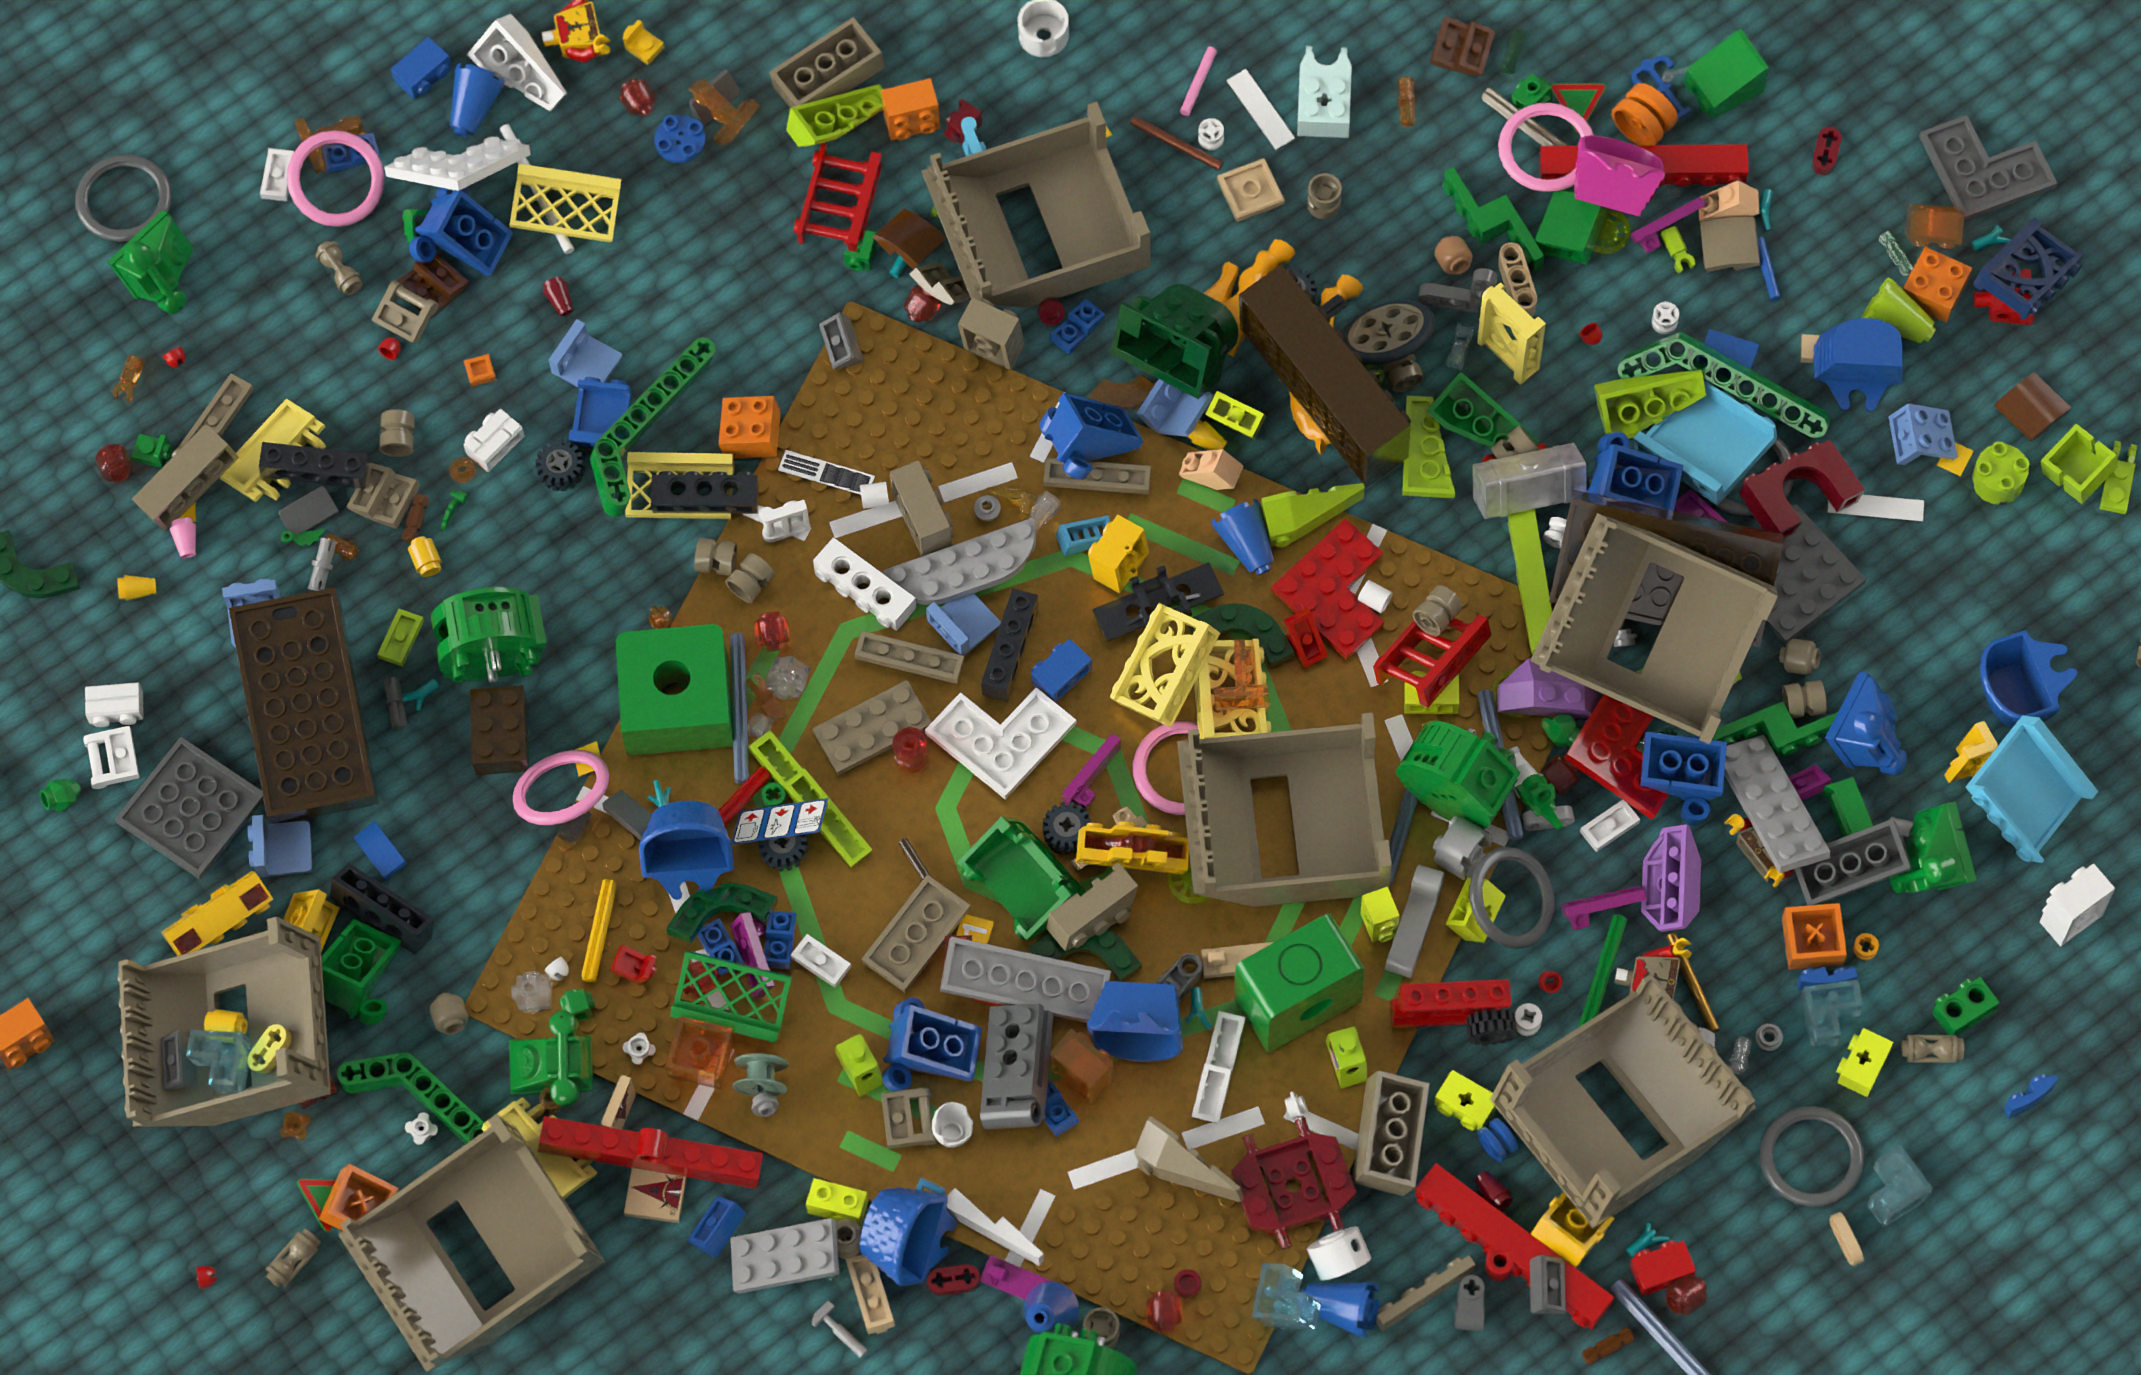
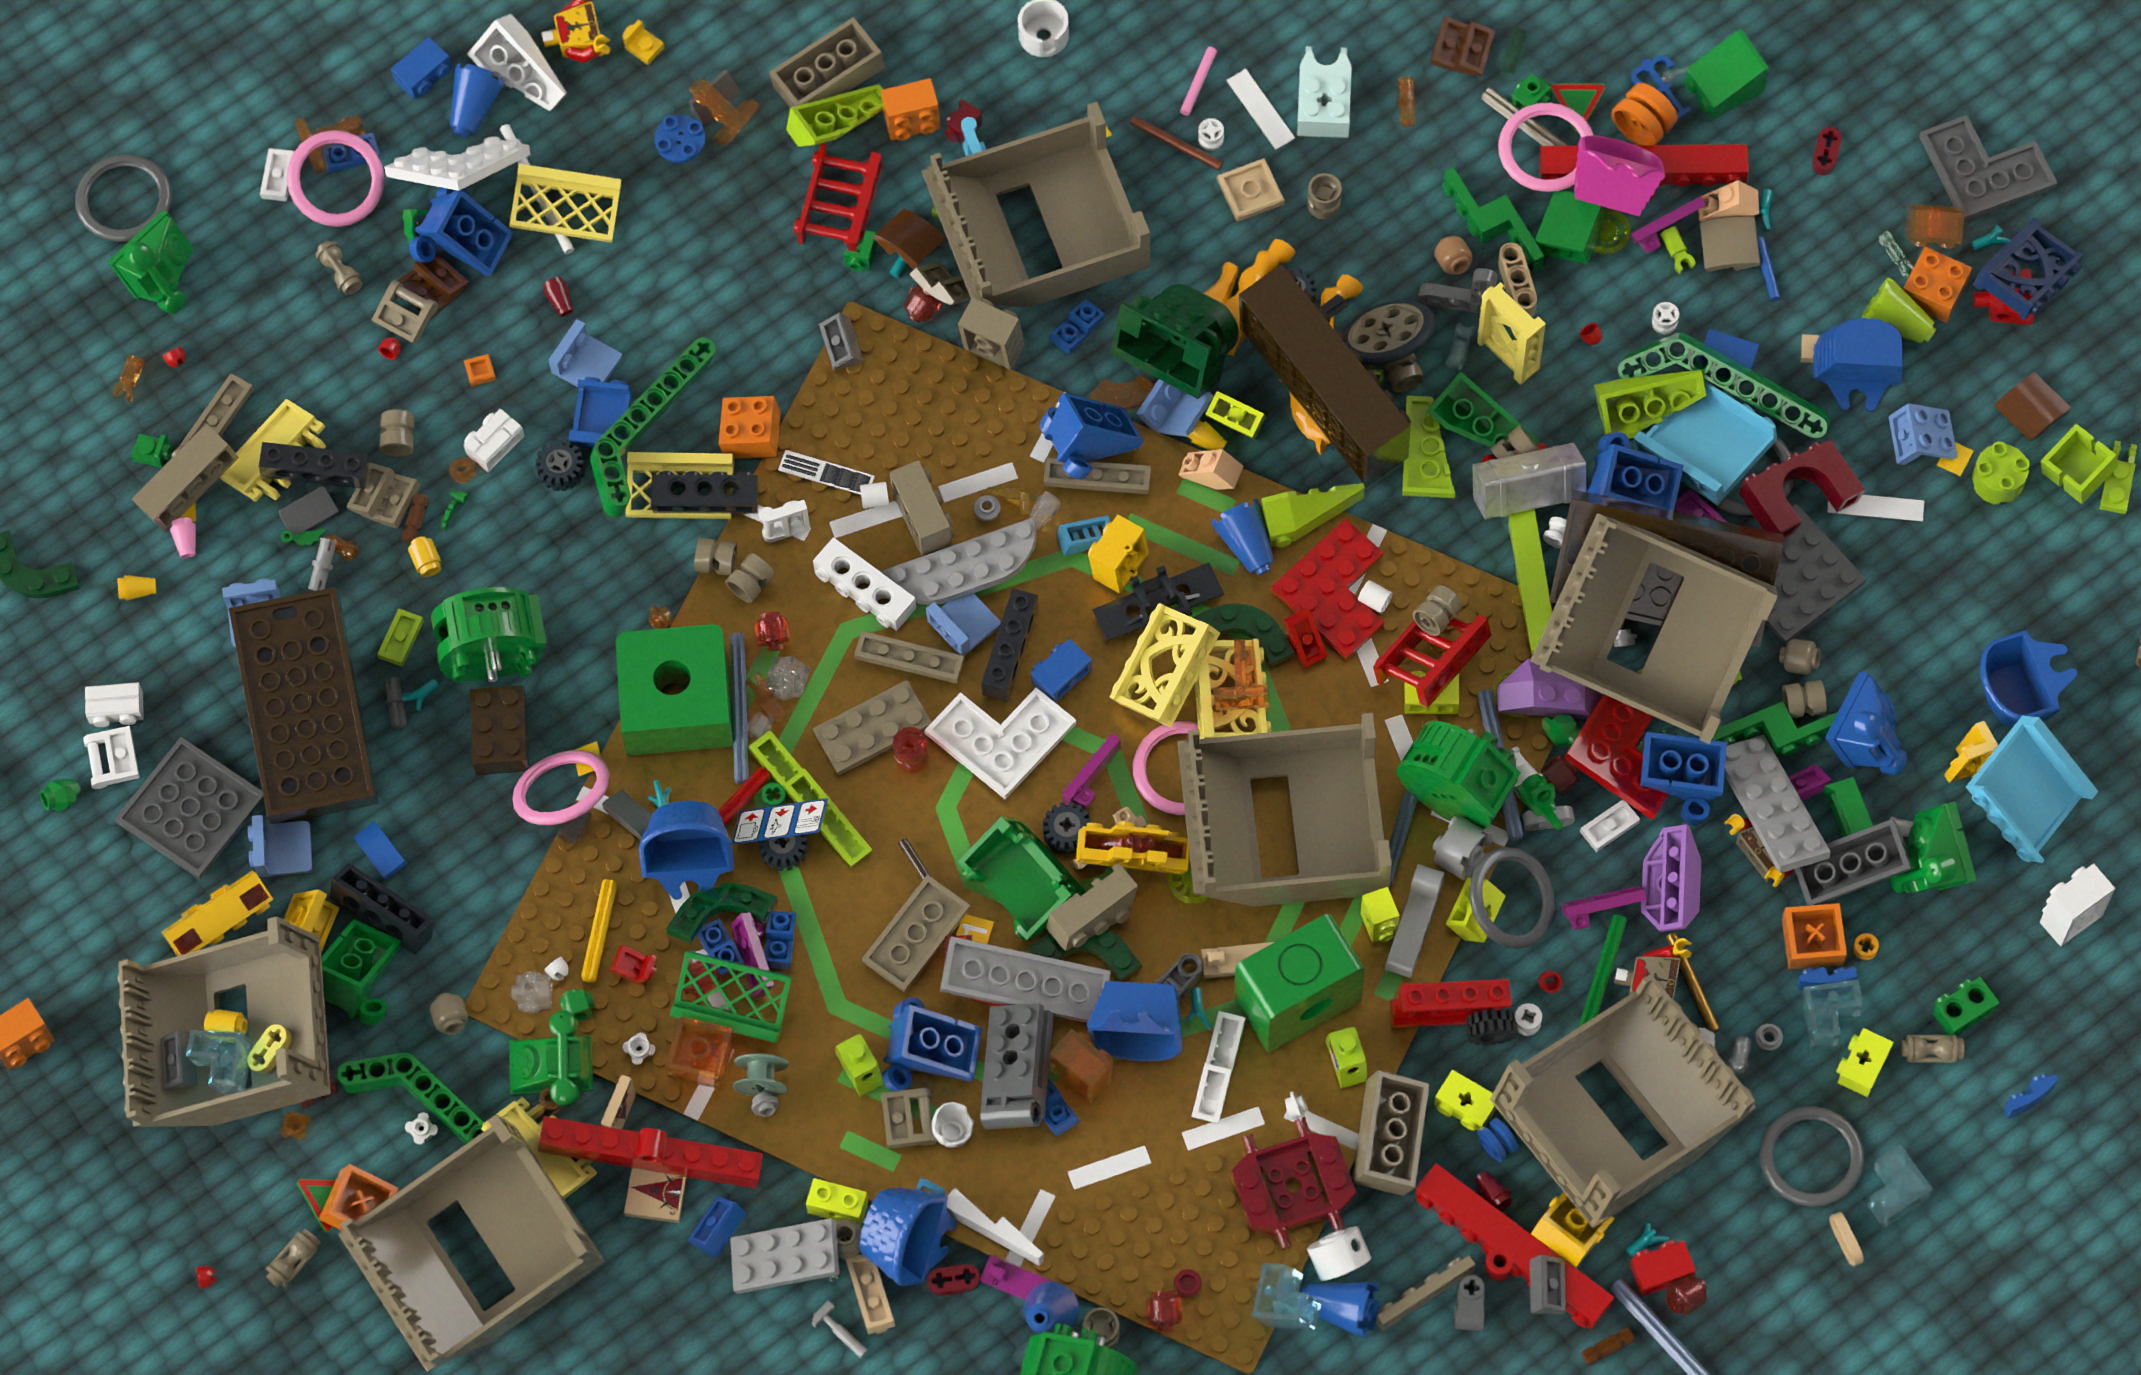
clear red head [95,444,133,483] -> none
clear red head [619,78,657,117] -> none
white plate [791,934,851,988] -> none
dark red tile [1037,298,1065,325] -> none
dark tan wedge [1134,1116,1244,1202] -> none

